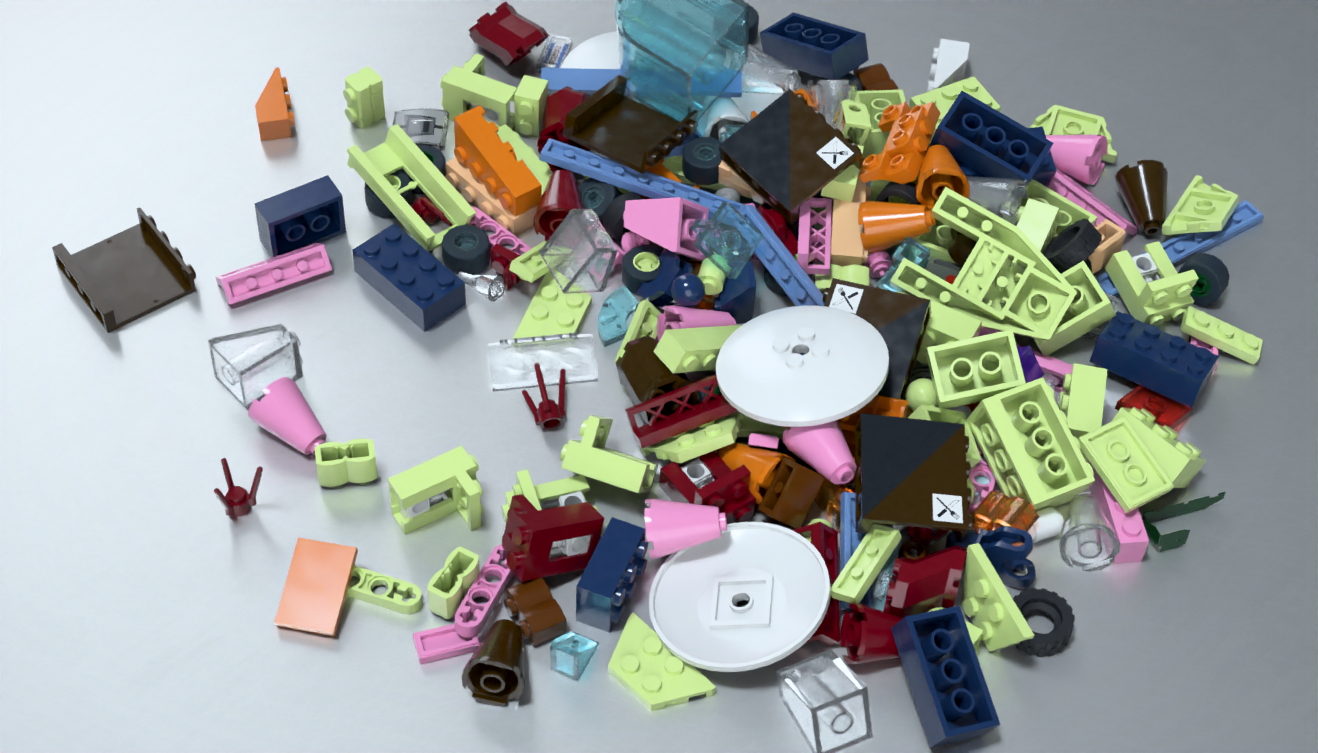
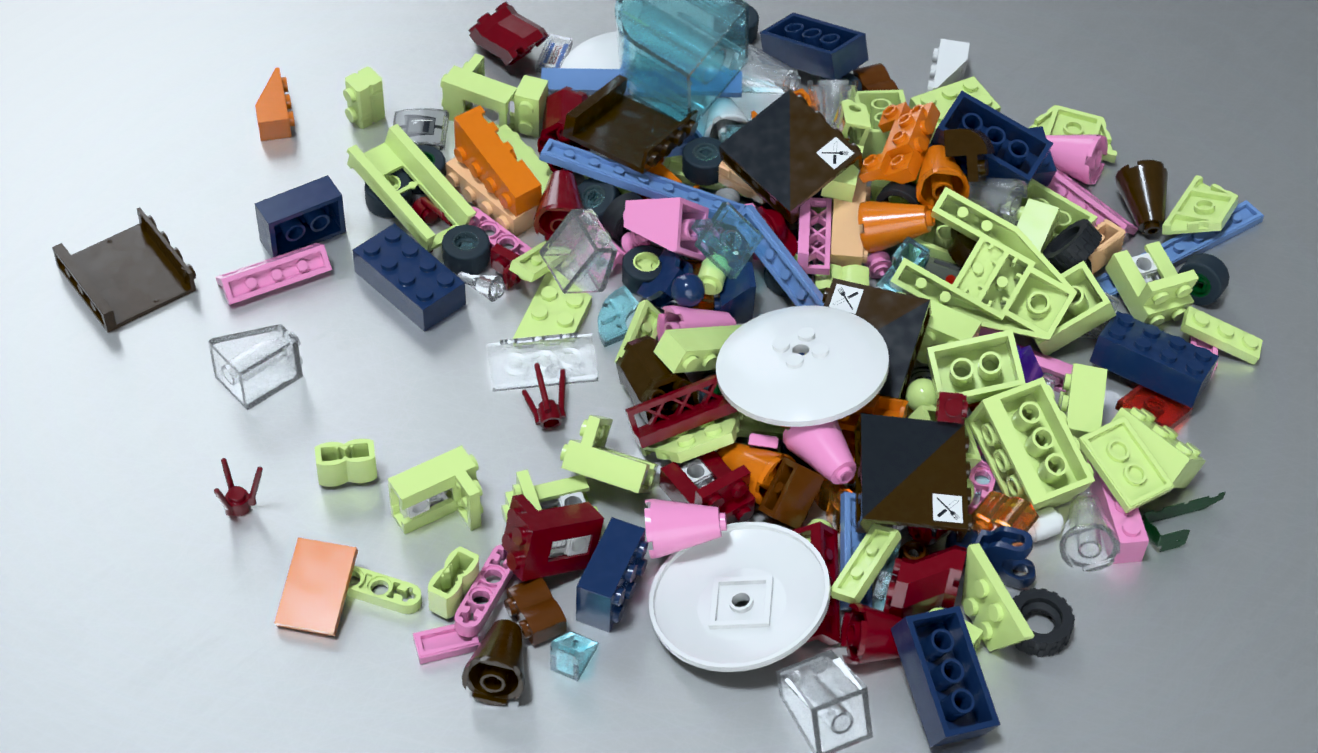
bright pink cone [248,377,327,455] -> none
yellowish green wing [608,613,716,711] -> none
none -> dark red brick [935,392,968,424]
none -> dark brown brick [944,129,995,182]

